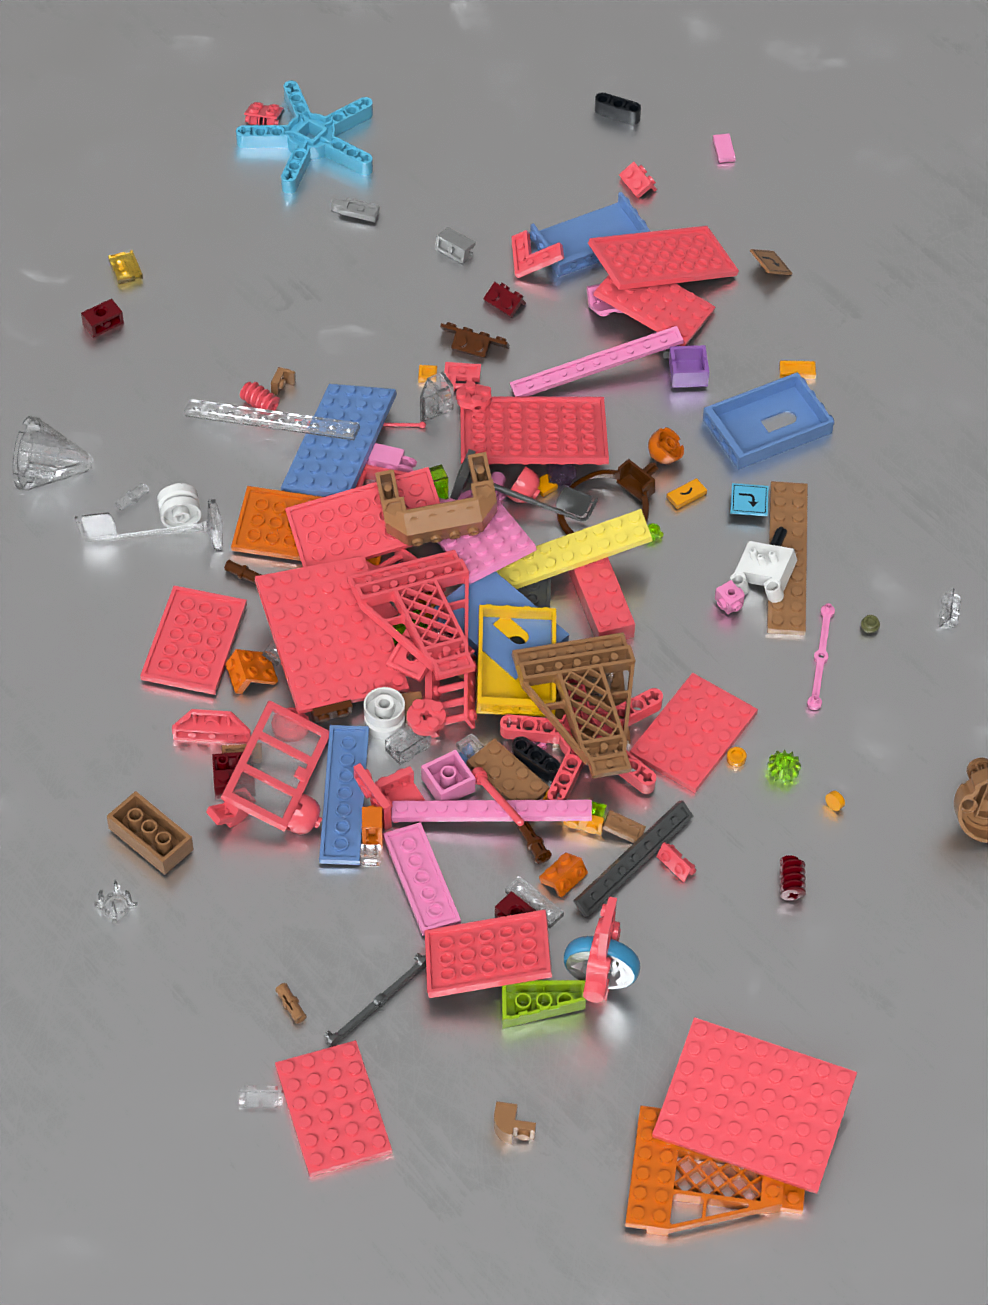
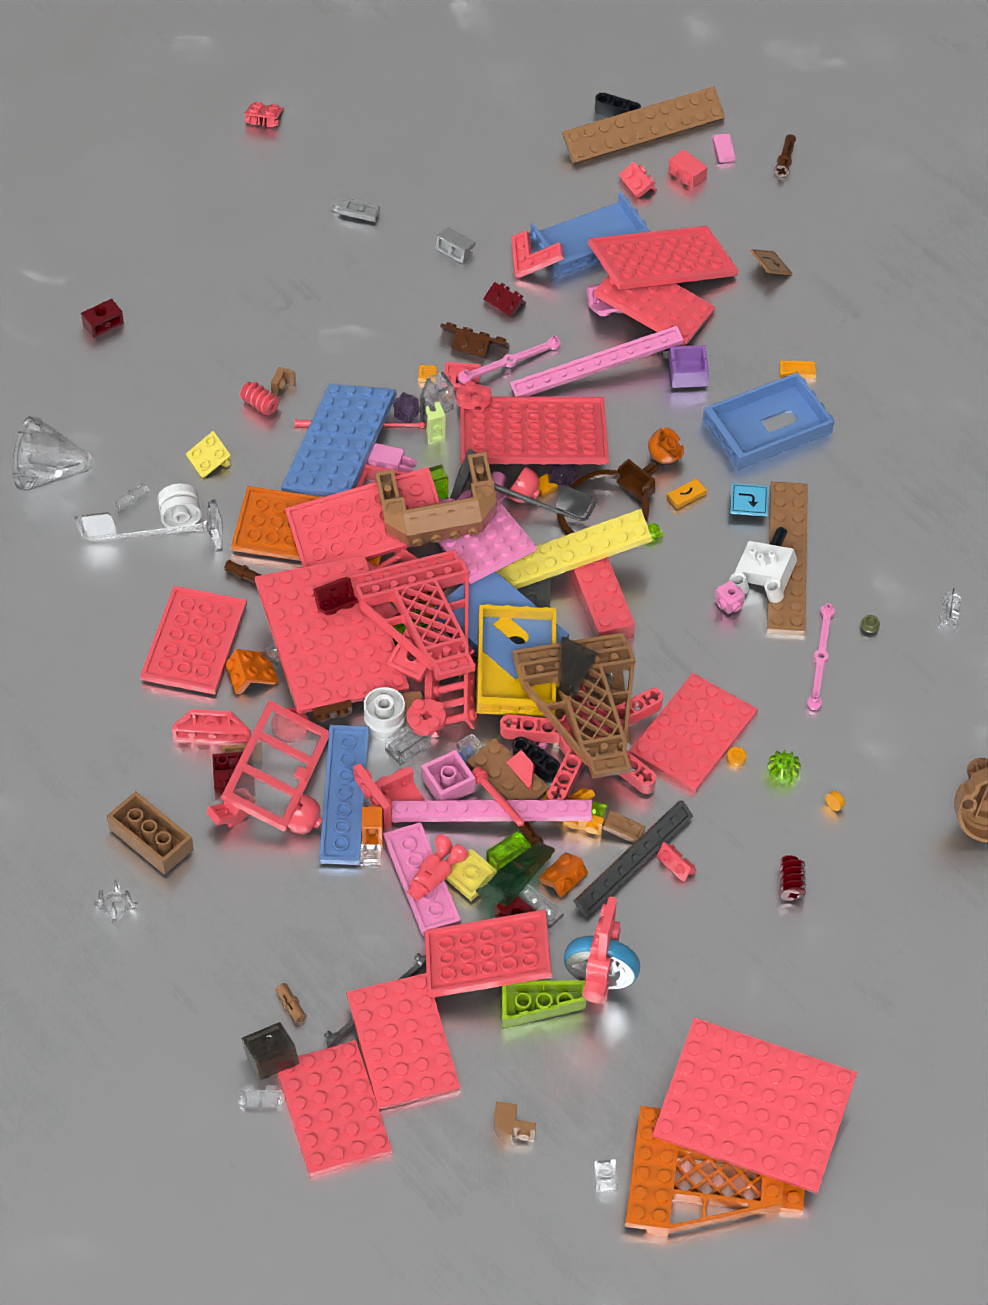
clear yellow plate [108,250,143,285] -> none
clear plate [184,399,360,440] -> none
medium azure beam [236,81,373,194] -> none
none -> light yellow hinge [186,431,231,479]
none -> clear smoke container [241,1022,300,1080]
none -> dark red bracket [313,577,359,615]
none -> coral plate [346,973,460,1110]
none -> clear purple brick [393,392,420,423]
none -> coral piece [407,834,469,901]
none -> yellowish green hinge [426,402,446,444]
none -> light yellow plate [446,849,500,901]
none -> bright pink piece [458,335,561,384]
none -> clear green wedge [476,841,555,907]
none -> clear neon green brick [486,831,531,876]
none -> coral tile [506,750,535,790]
none -> clear smoke slope [558,636,598,698]
none -> medium nougat plate [562,86,725,164]
none -> light orange tile [568,788,595,800]
none -> clear brick [593,1159,618,1192]
none -> coral brick [668,149,708,189]
none -> reddish brown pin [774,134,796,177]

